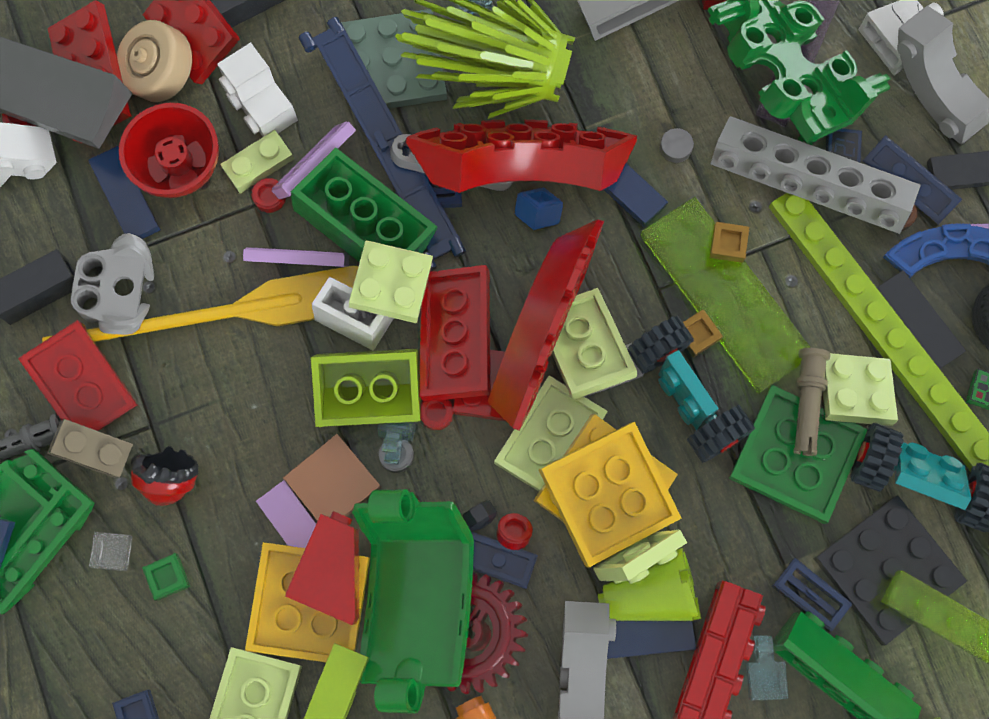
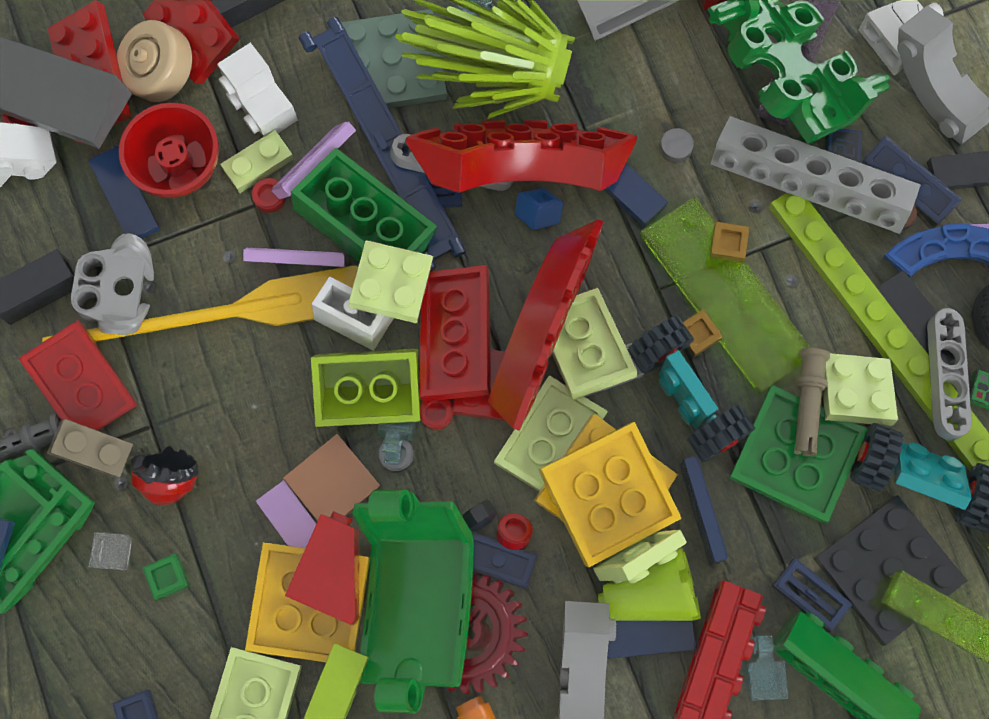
none -> dark blue tile [679,456,728,565]
none -> light grey beam [927,308,972,441]

